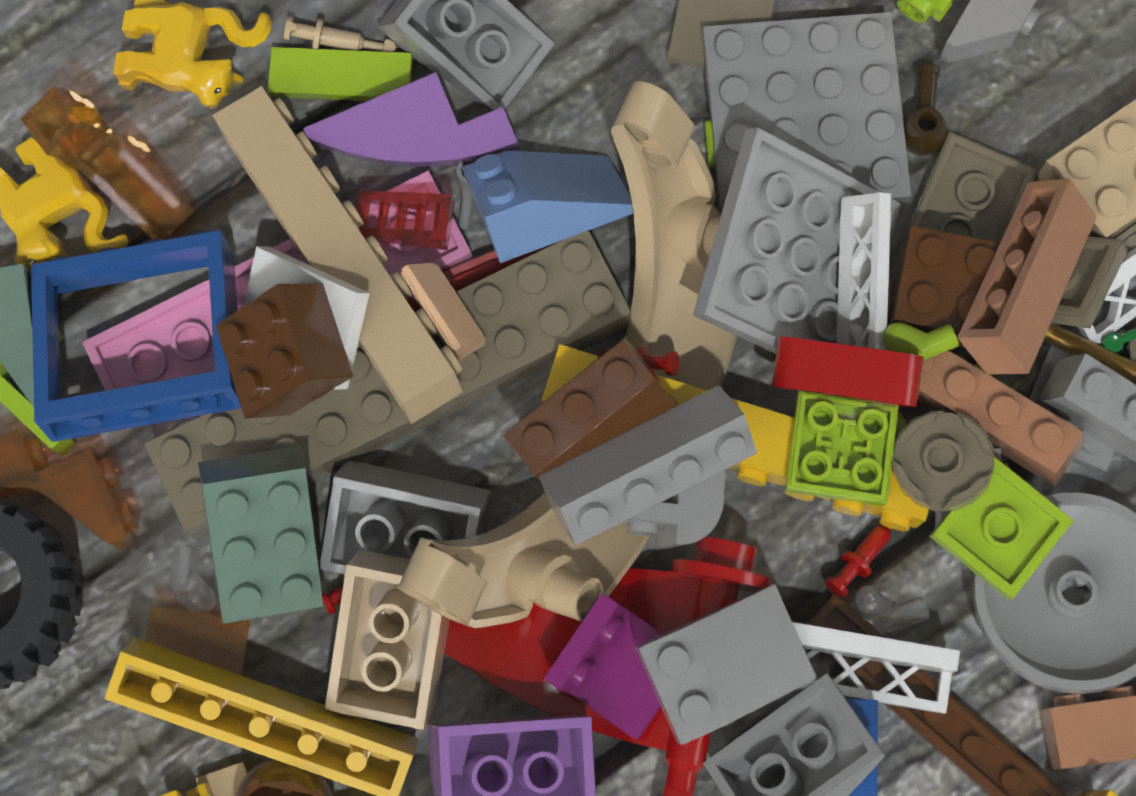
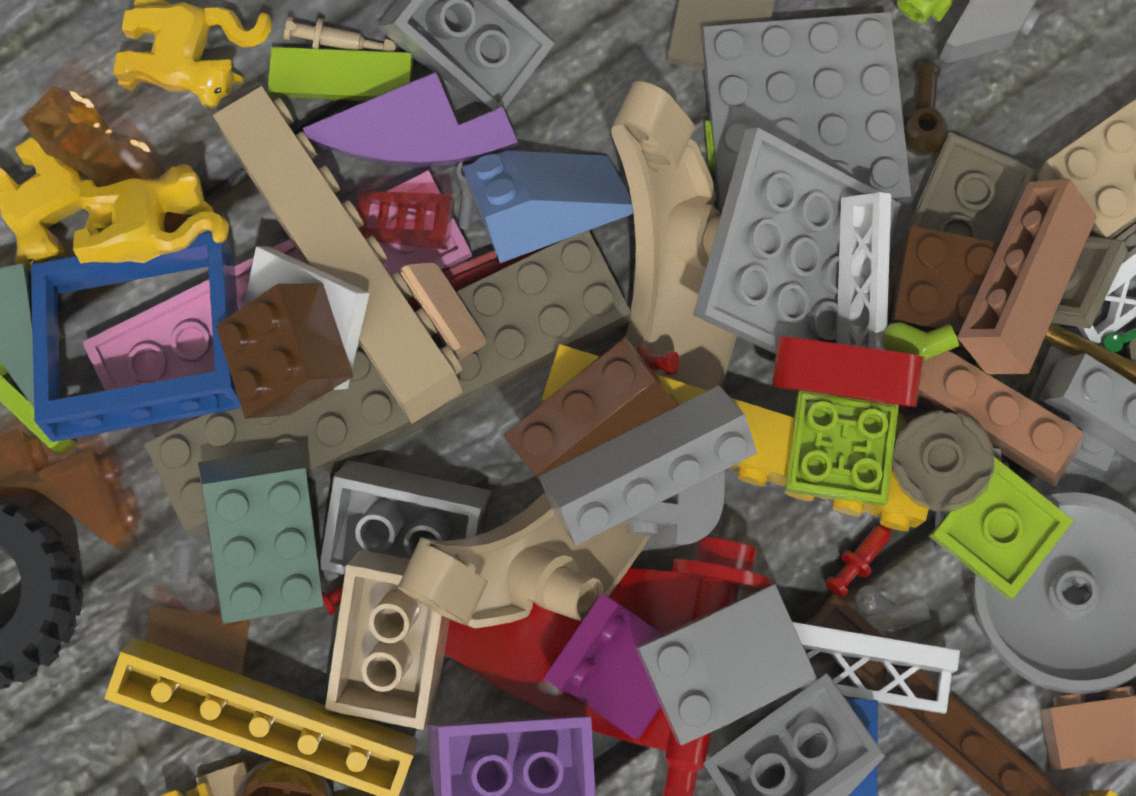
none -> yellow animal [73,164,229,264]

